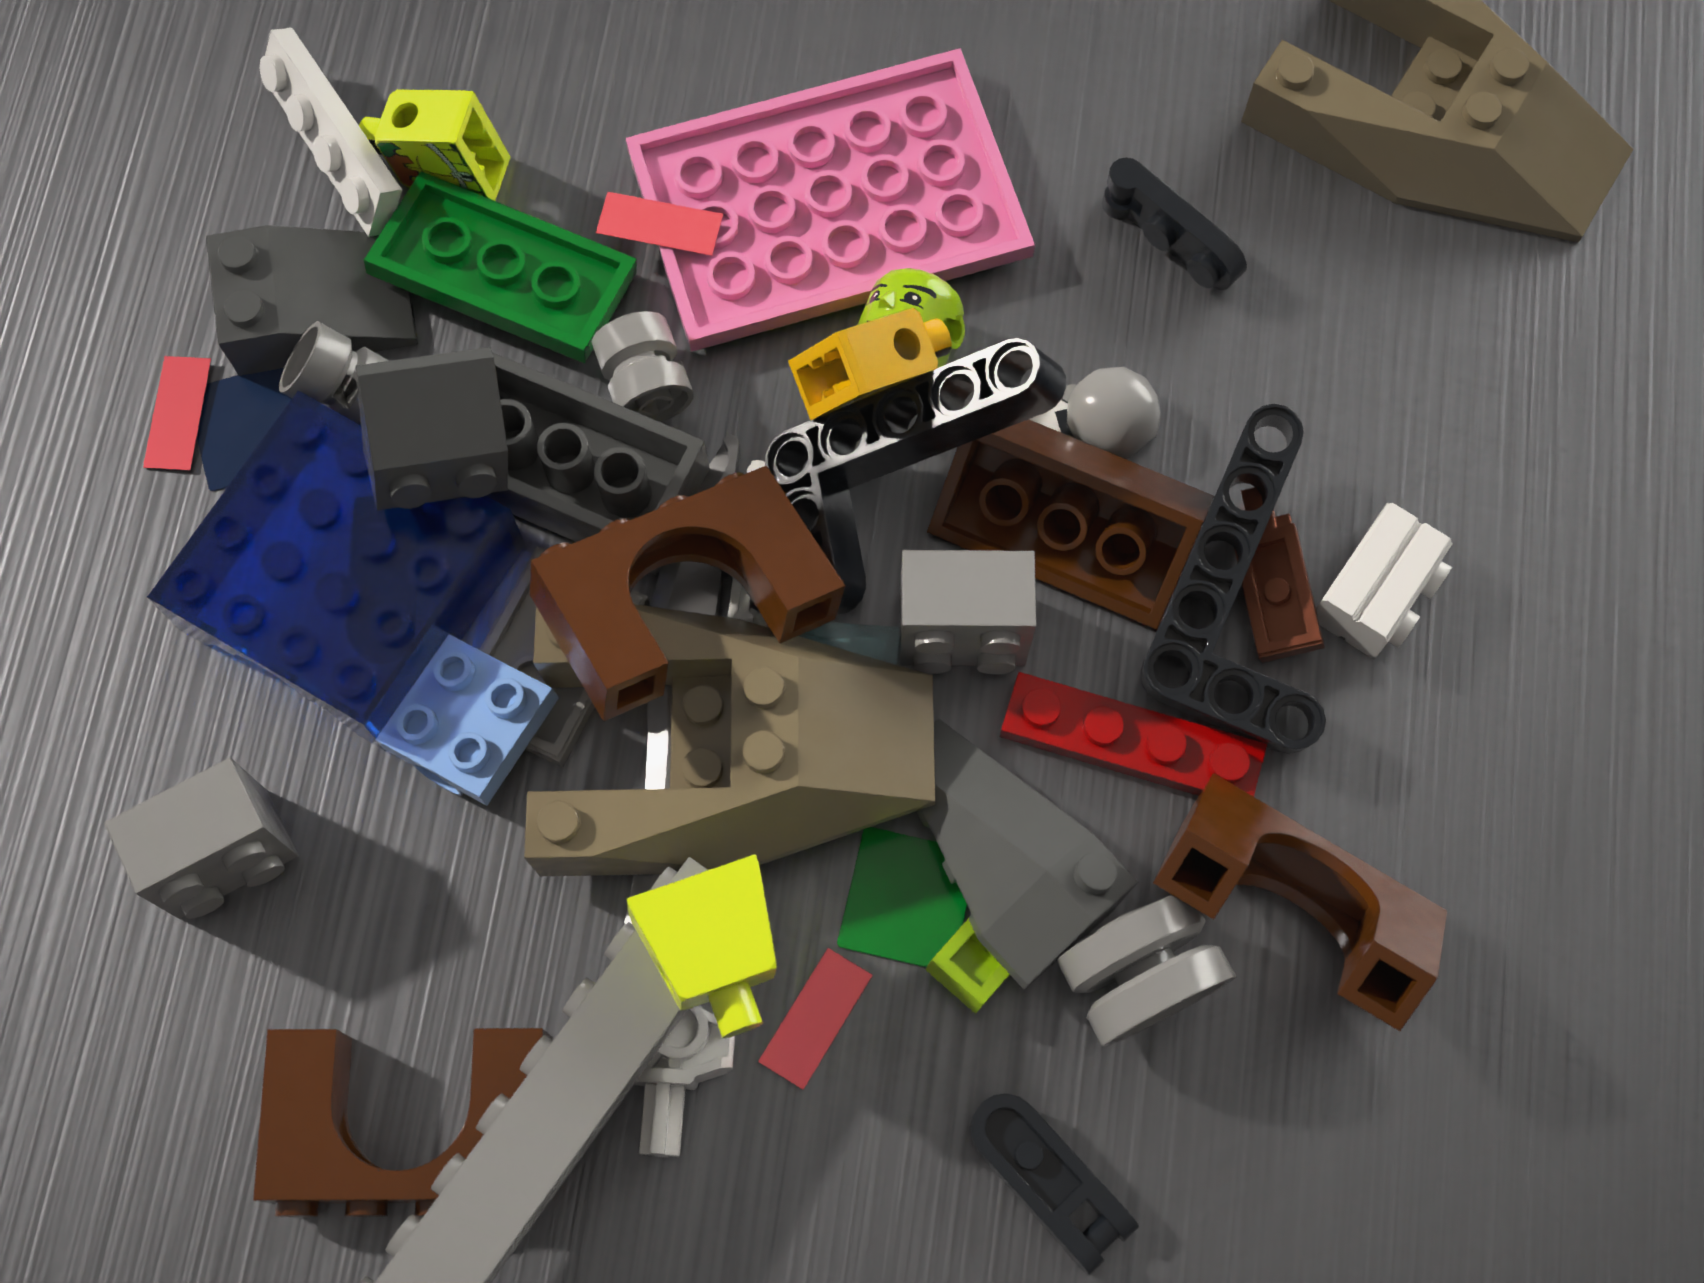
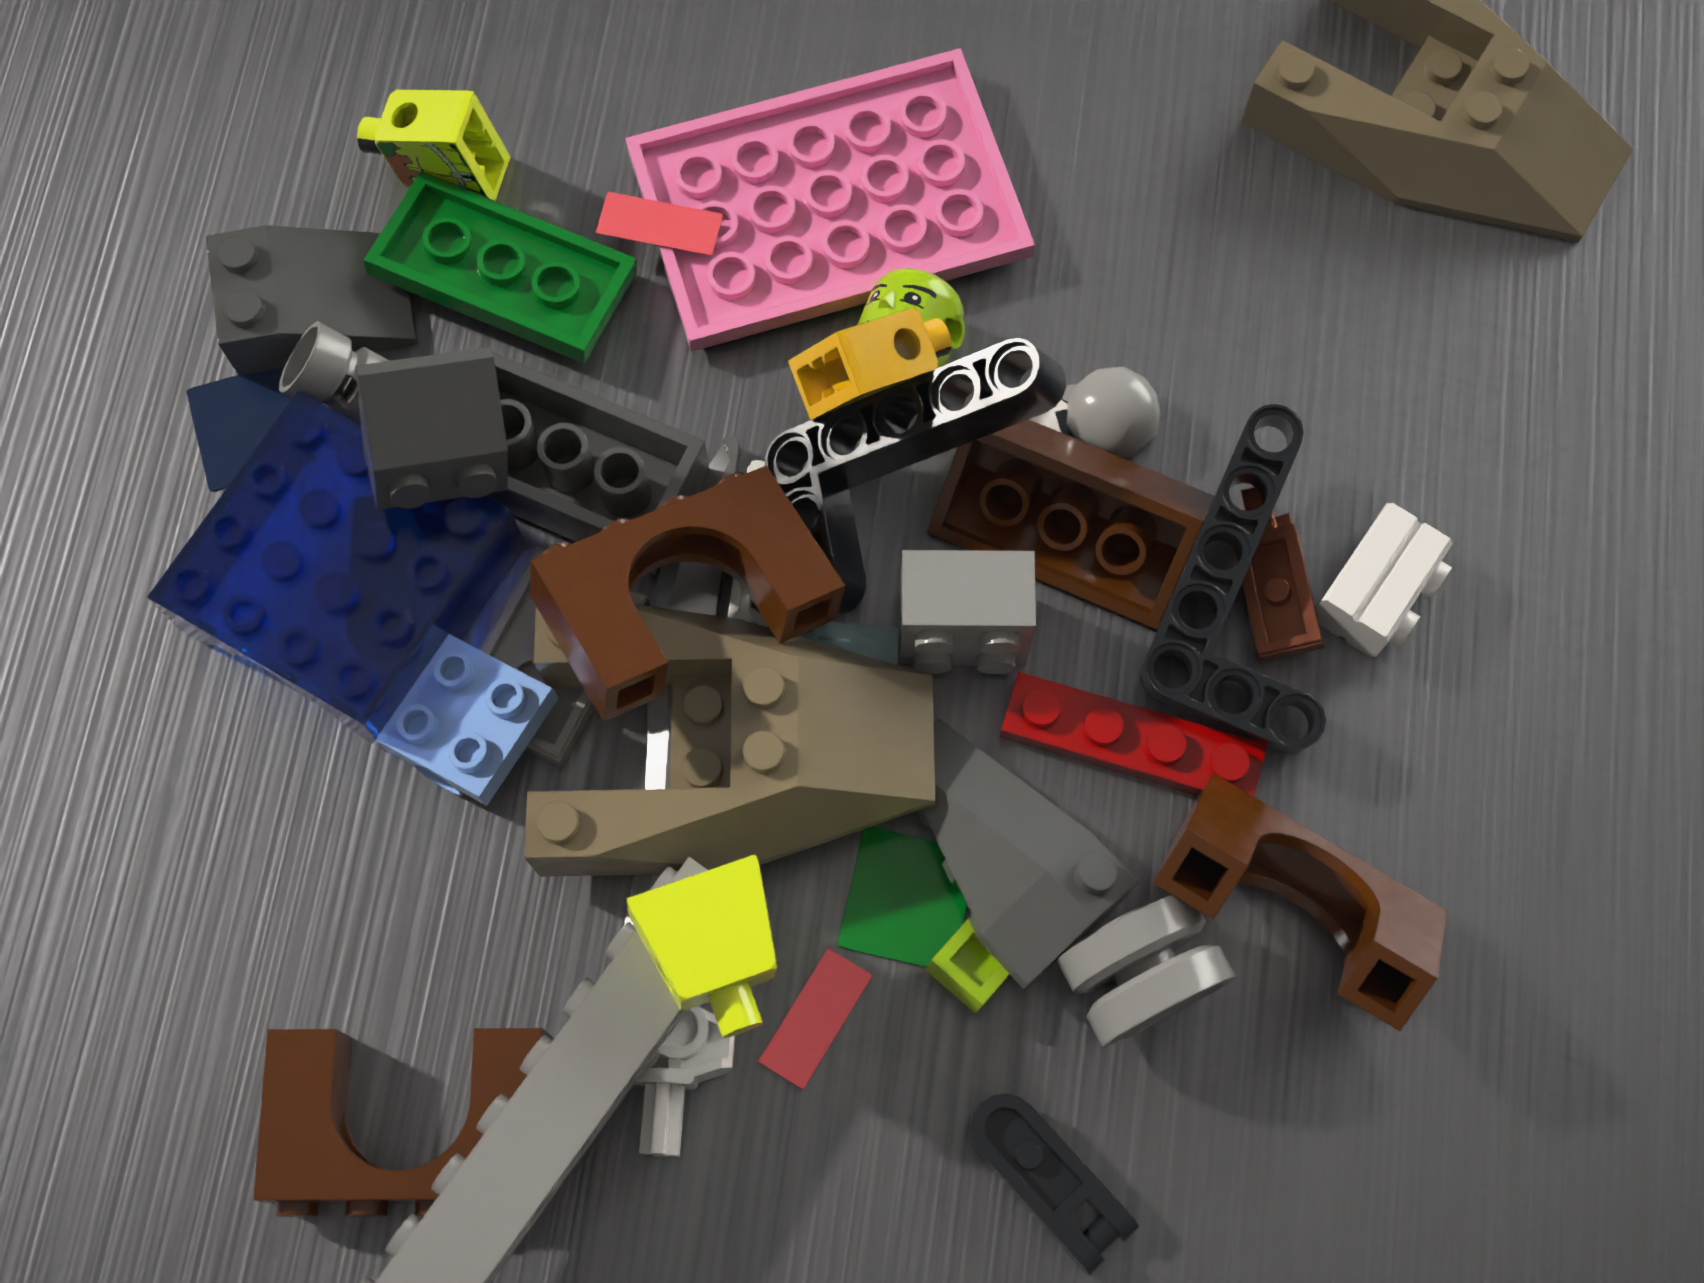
light grey brick [103,757,299,919] -> none
coral sticker [143,356,211,470] -> none
white plate [260,28,402,237] -> none
light grey wheel [591,311,694,422] -> none
black plate [1102,157,1247,290] -> none

